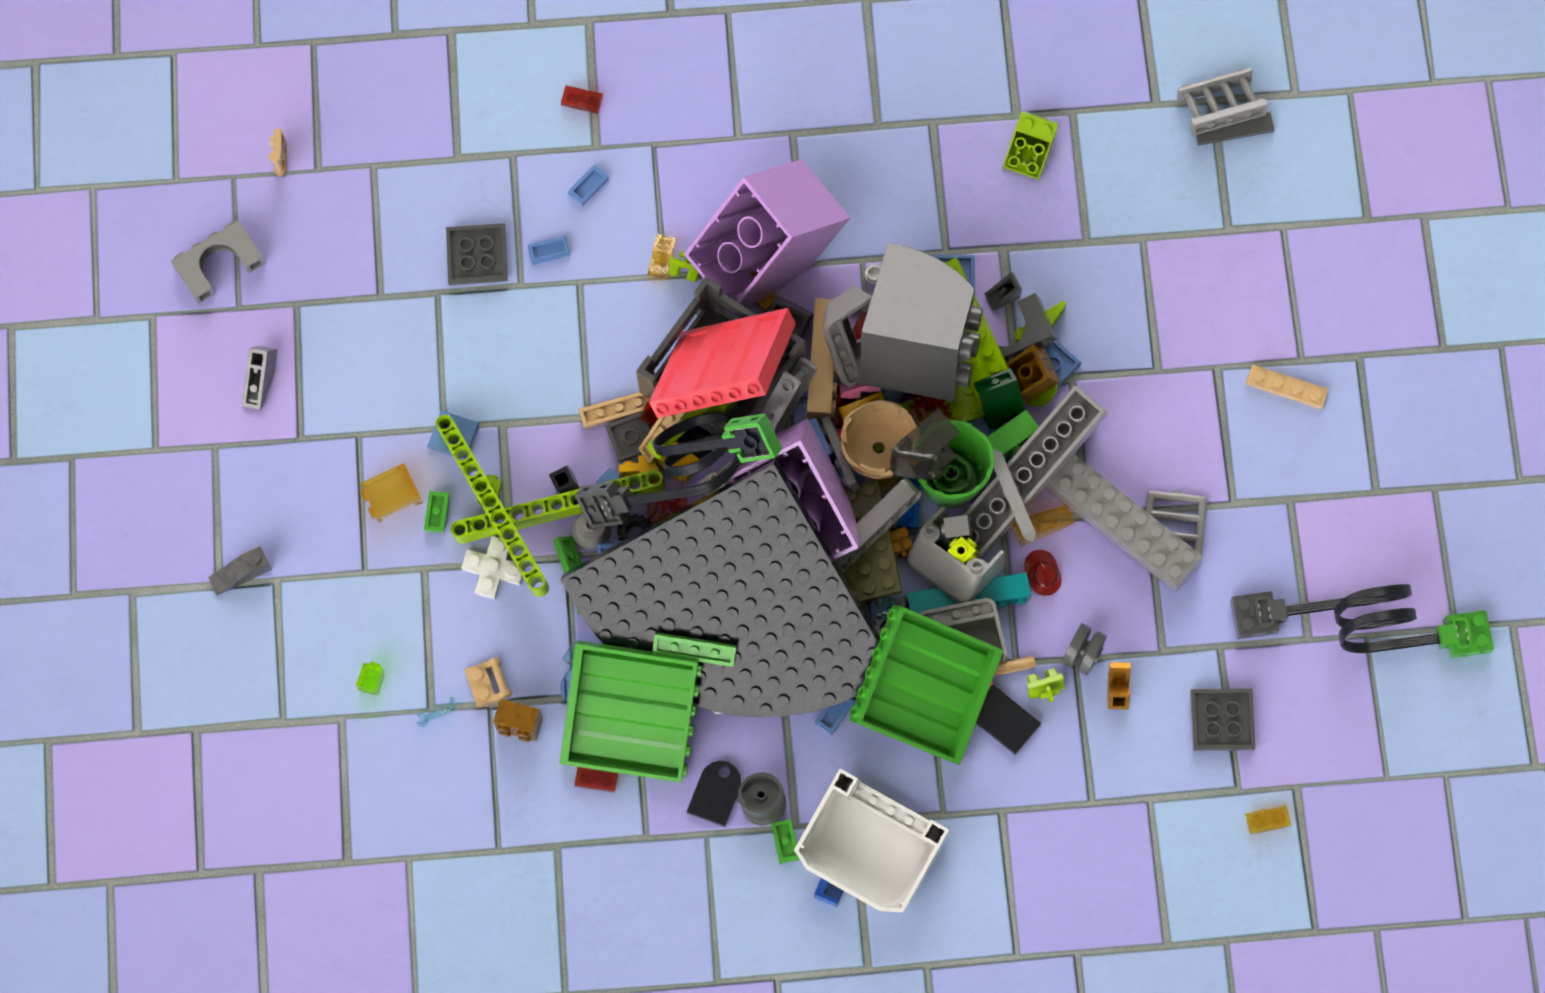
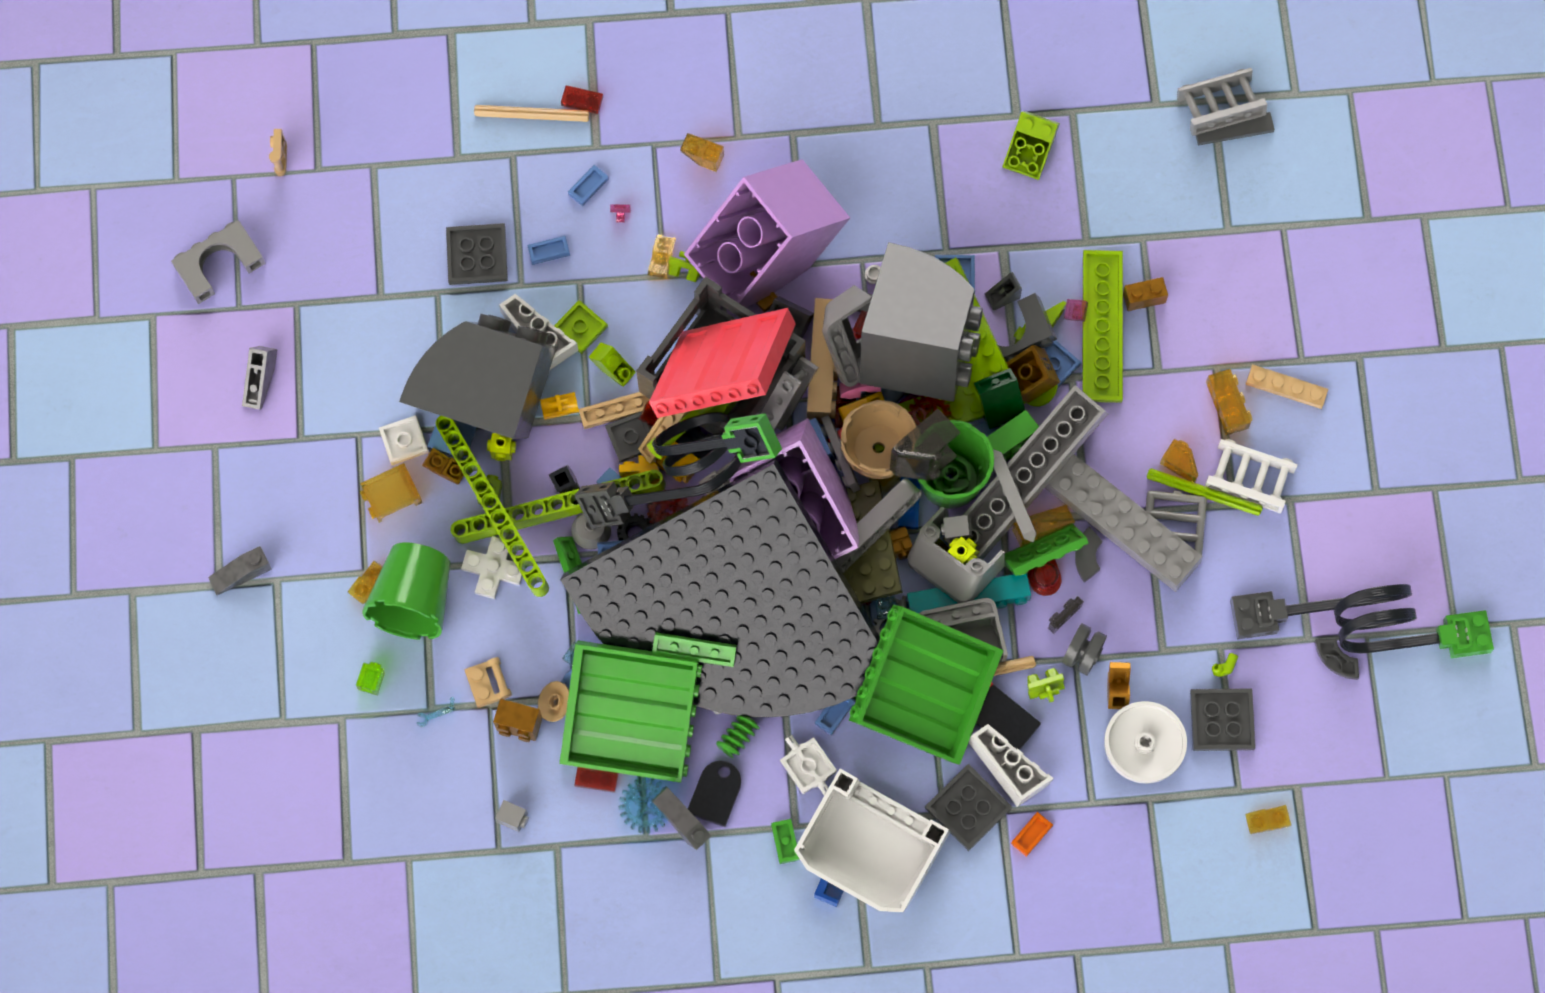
bright green plate [424,491,450,533] -> none
dark grey wheel [738,772,787,826] -> none
none -> clear yellow slope [348,561,383,604]
none -> bright green cone [362,542,450,640]
none -> white tile [379,415,429,466]
none -> dark grey slope [399,314,557,439]
none -> pearl gold slope [422,448,464,485]
none -> tan axle [474,105,589,122]
none -> neon yellow brick [487,433,516,461]
none -> light grey brick [495,800,529,832]
none -> white wedge [499,294,578,371]
none -> tan dish [538,681,569,722]
none -> yellow hips [540,392,579,420]
none -> lime tile [554,300,608,354]
none -> lime slope [589,343,636,387]
none -> clear pink tile [610,204,631,222]
none -> clear light blue gear [618,778,668,833]
none -> flat silver slope [651,787,711,850]
none -> clear yellow slope [680,133,724,172]
none -> bright green piece [716,715,760,758]
none -> white plate [780,735,837,796]
none -> dark grey plate [925,764,1012,851]
none -> white wedge [968,724,1054,807]
none -> bright green plate [1004,523,1089,576]
none -> orange tile [1011,812,1053,857]
none -> clear smoke plate [1048,596,1084,634]
none -> clear pink tile [1064,299,1088,322]
none -> dark grey tile [1075,526,1103,583]
none -> lime plate [1082,250,1123,403]
none -> white dish [1104,701,1187,783]
none -> pearl gold brick [1123,277,1168,311]
none -> lime axle [1147,468,1263,516]
none -> clear yellow slope [1160,439,1198,483]
none -> white fence [1205,439,1298,514]
none -> clear yellow brick [1206,369,1252,436]
none -> lime arm [1212,653,1238,677]
none -> dark grey tile [1315,639,1359,680]

